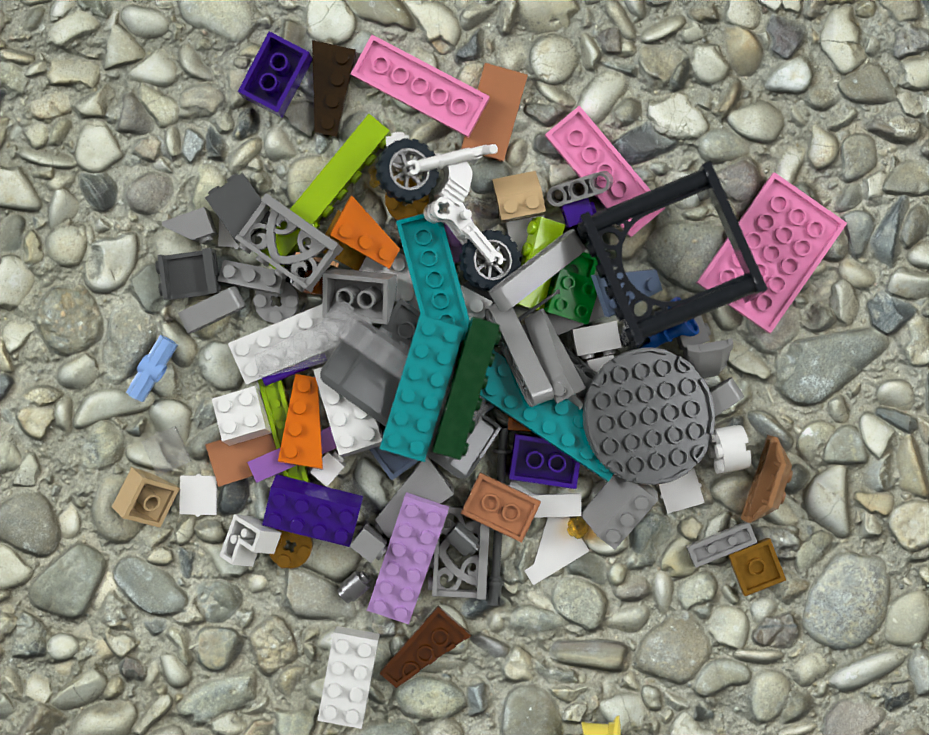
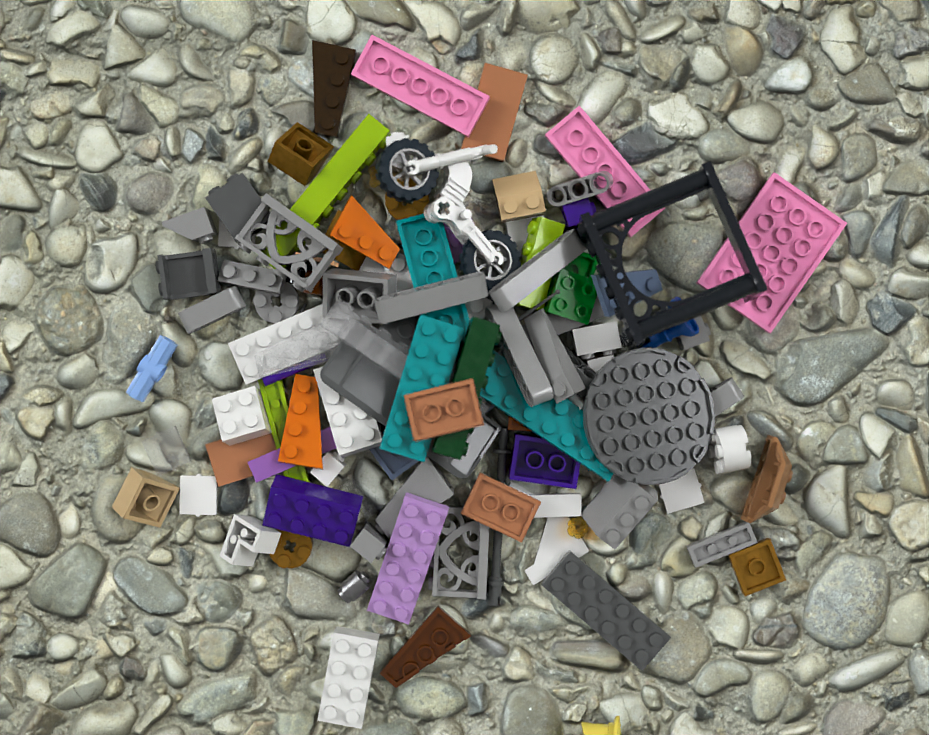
dark purple brick [238,31,313,118] -> none
dark grey brick [444,522,480,556] -> none
light grey slope [683,339,733,378] -> none
none -> pearl gold slope [268,122,334,186]
none -> light grey beam [374,272,489,323]
none -> nougat tile [404,379,484,442]
none -> dark grey plate [541,550,671,671]

